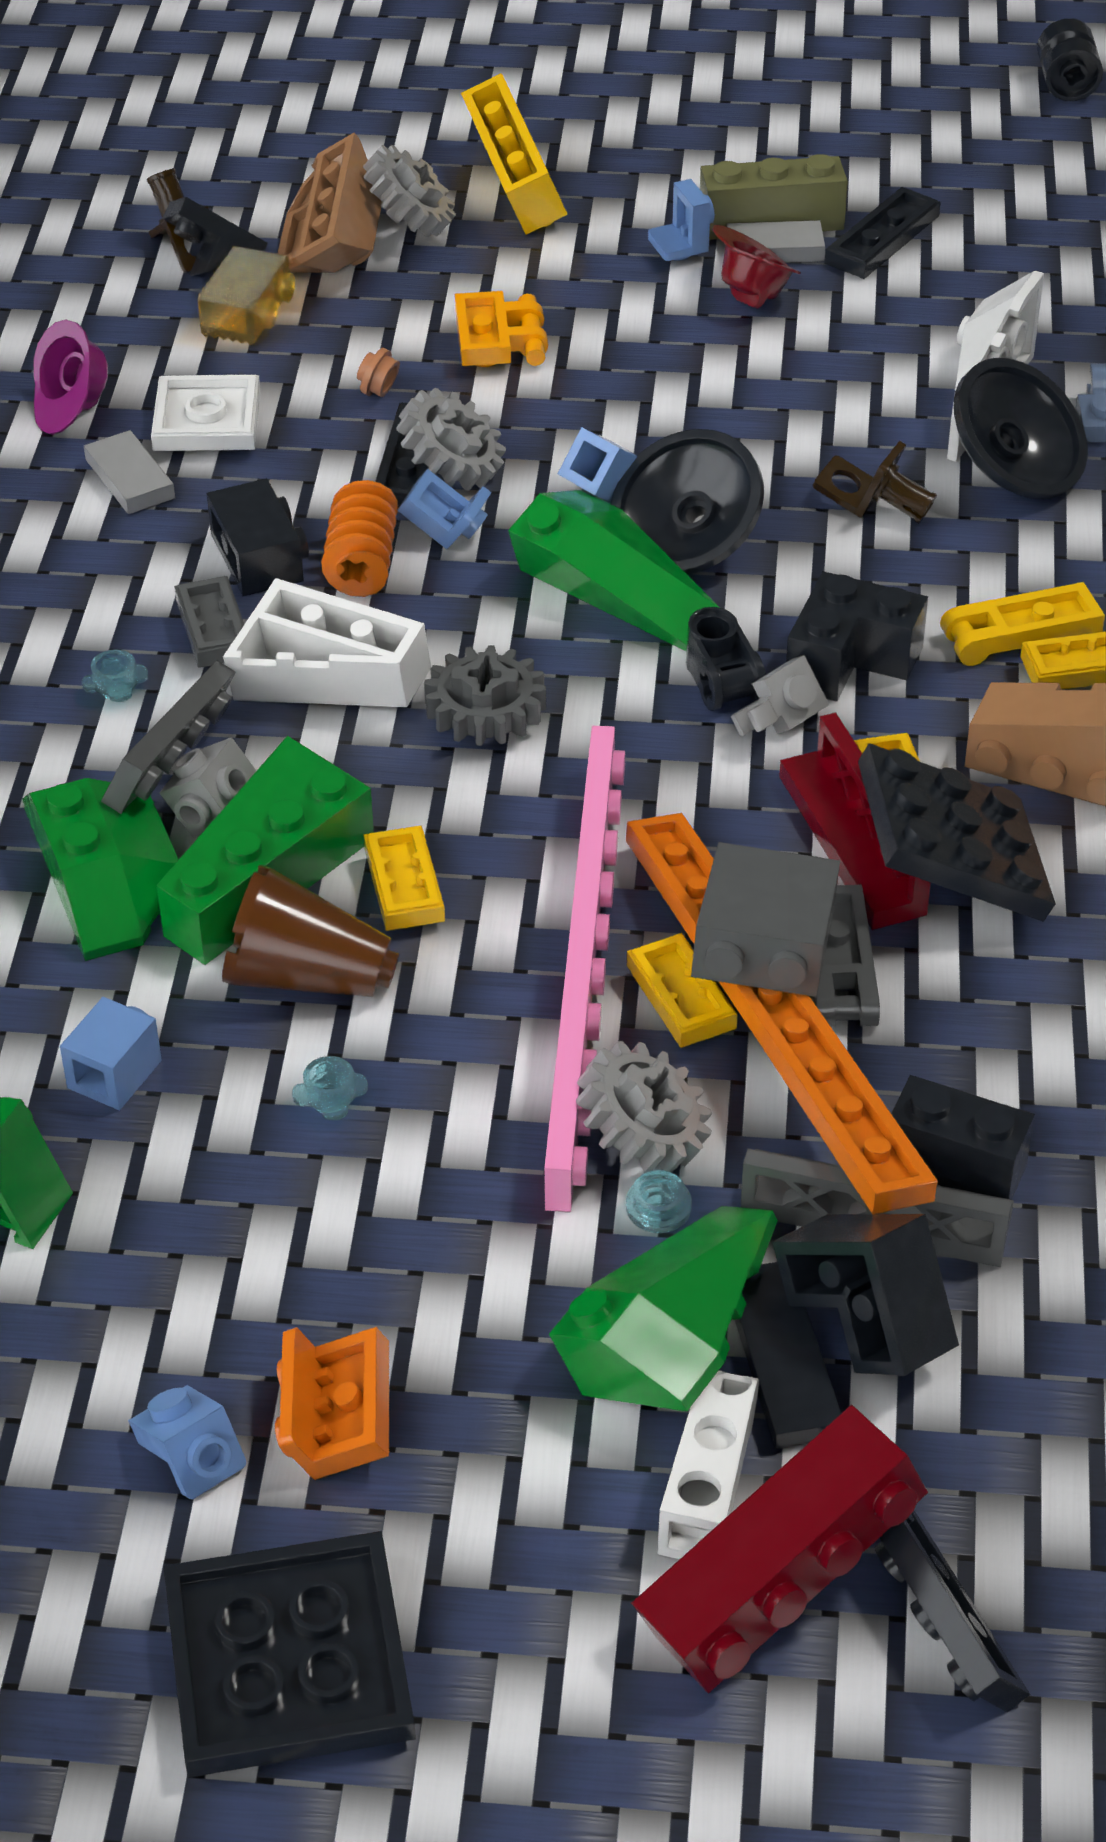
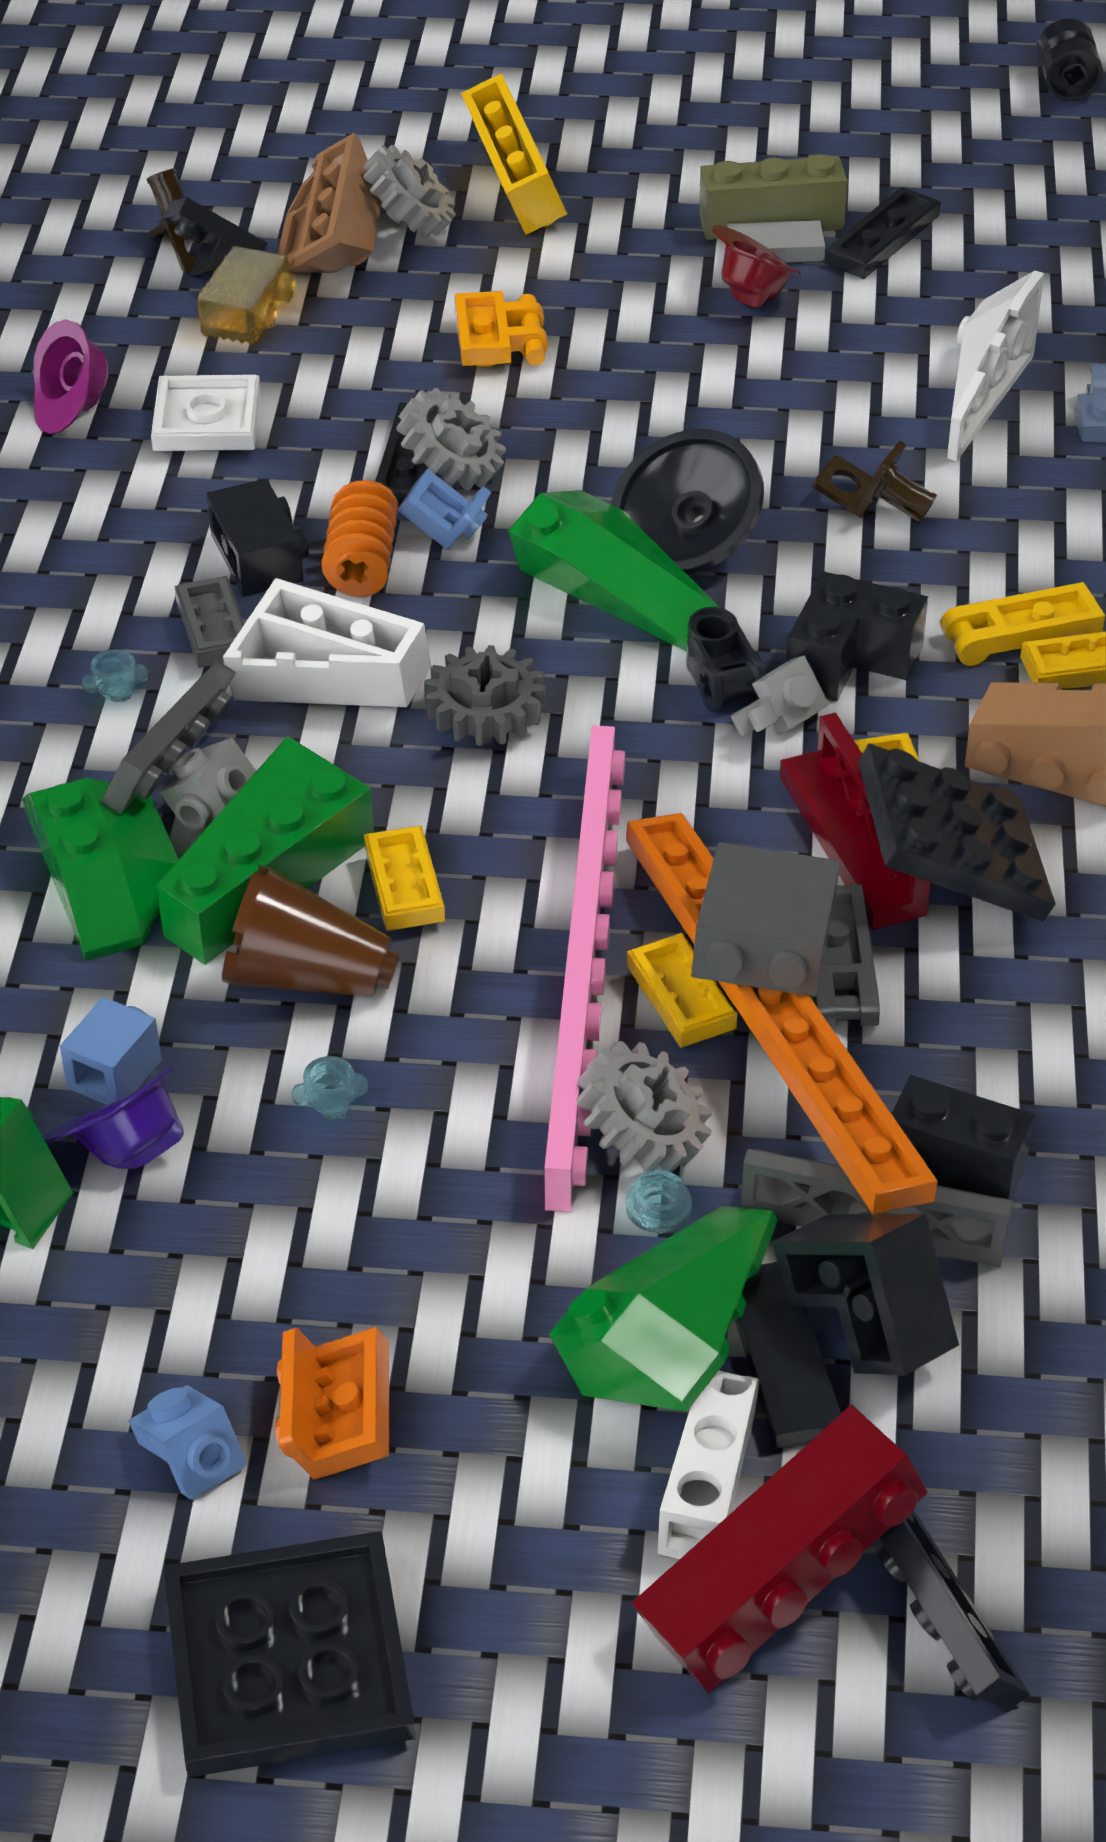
light grey tile [84,430,175,514] -> none
nougat plate [357,347,400,397] -> none
medium blue brick [557,427,637,502] -> none
medium blue bracket [648,179,715,261] -> none
black dish [953,358,1088,499] -> none
none -> dark purple piece [42,1067,184,1169]

